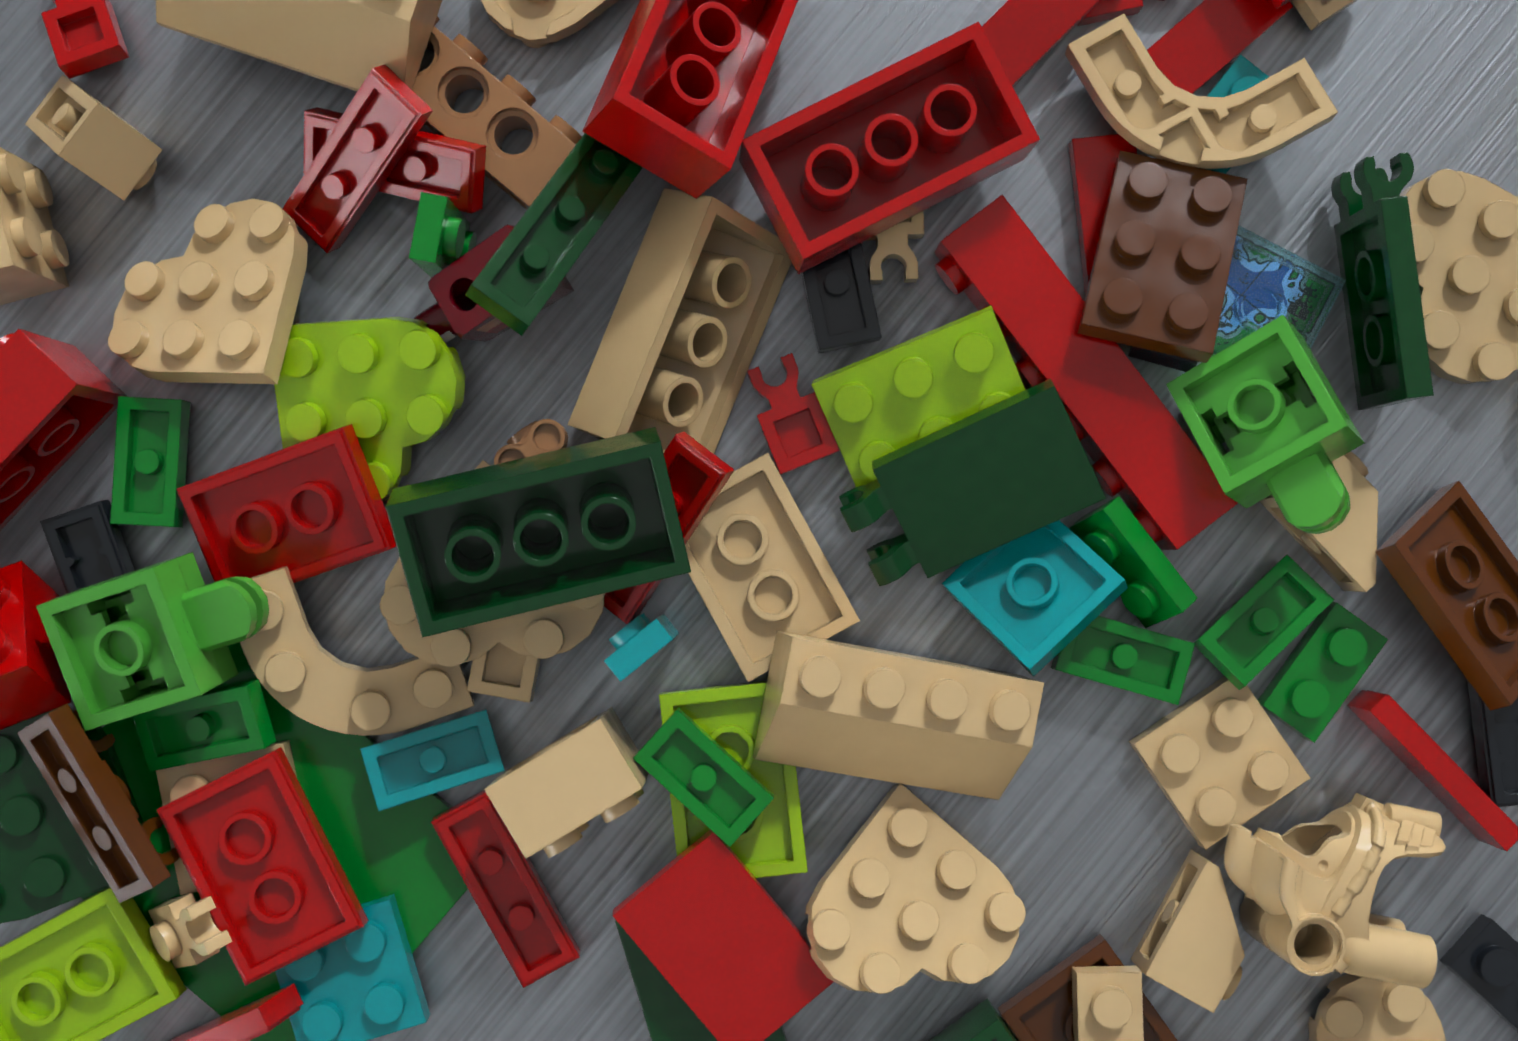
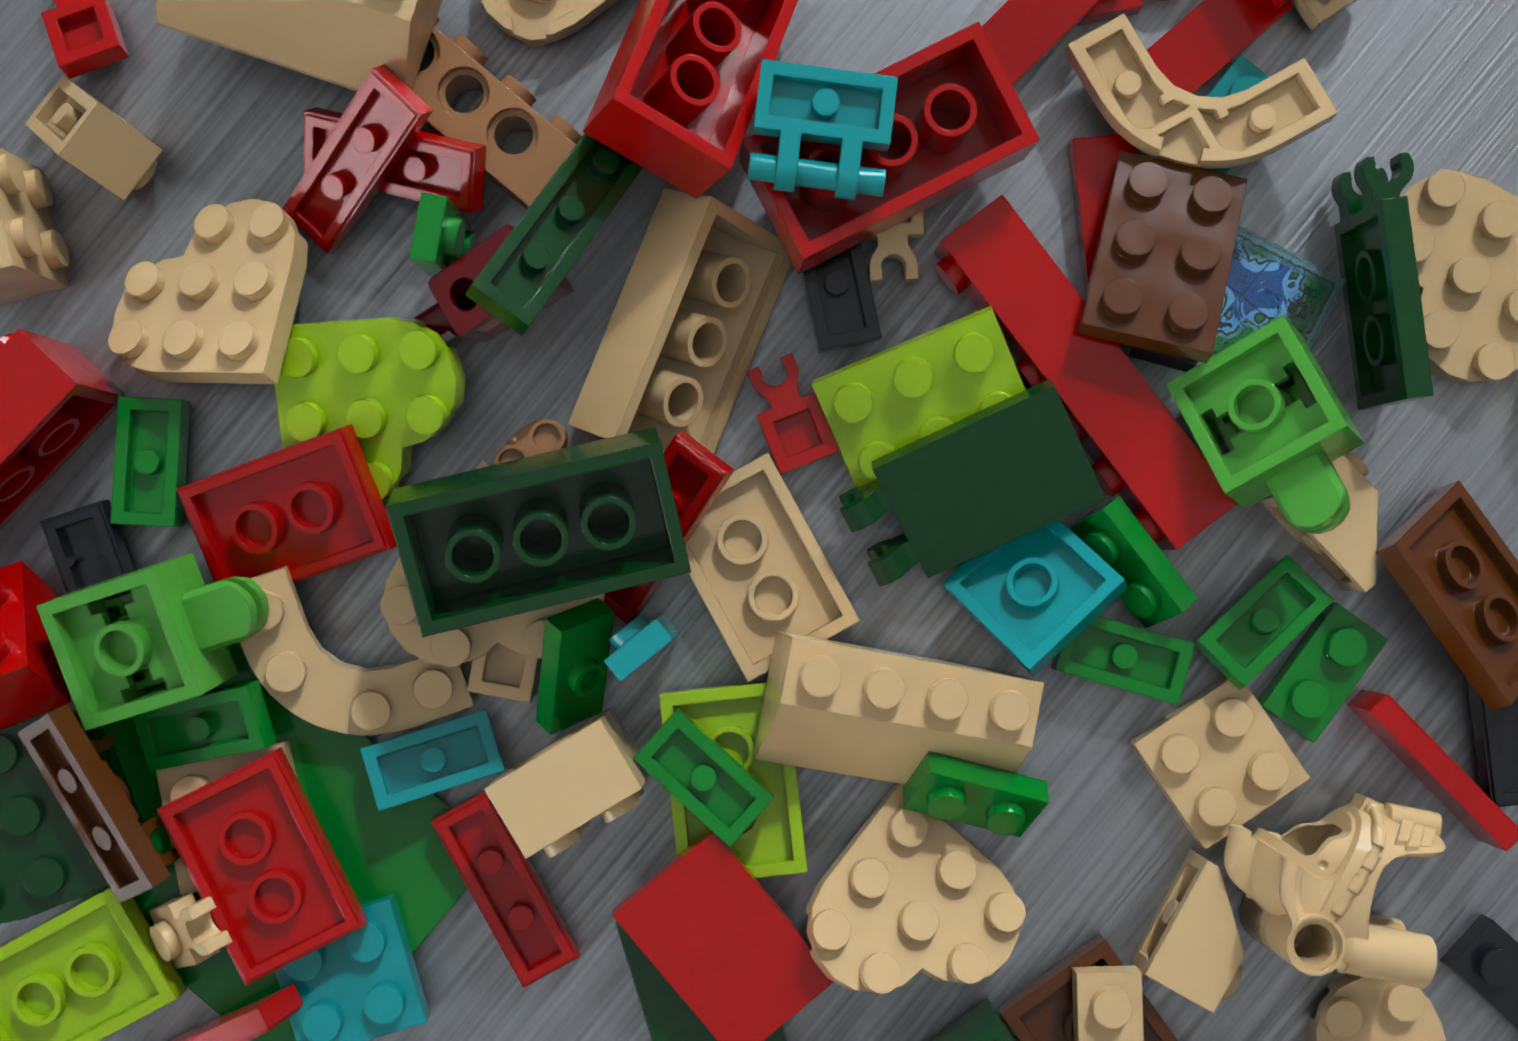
none -> green plate [536,598,614,735]
none -> teal plate [747,59,898,200]
none -> green plate [903,751,1049,837]

